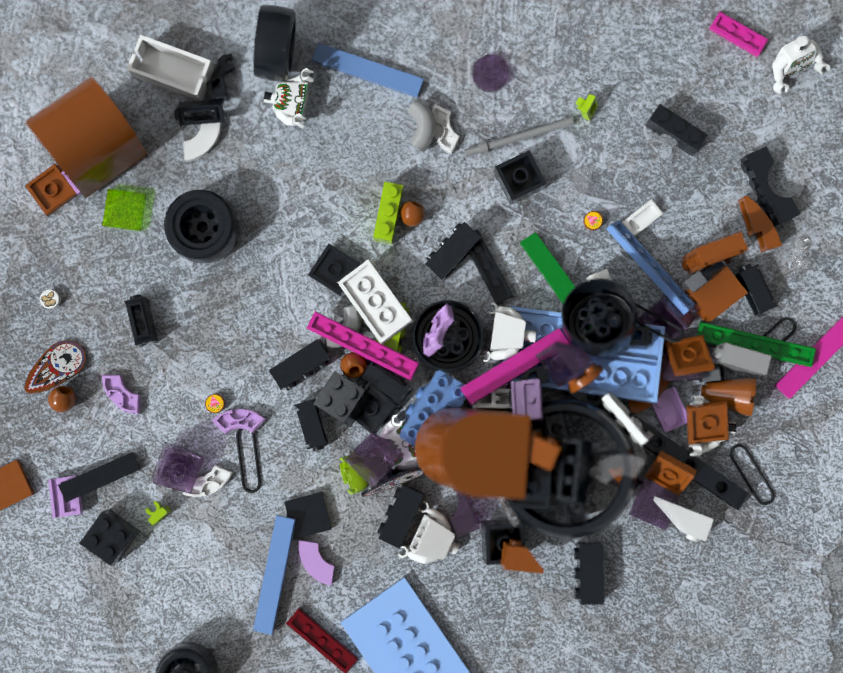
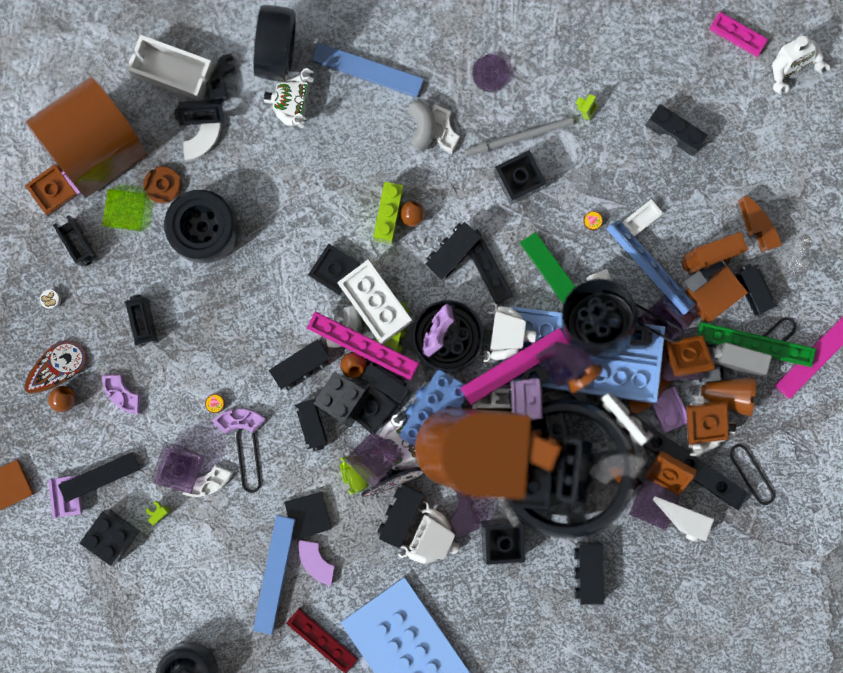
dark orange slope [500,539,544,574] -> none
black arch [740,146,800,227] -> none
none -> black window [53,215,98,267]
none -> dark orange tile [143,166,182,204]

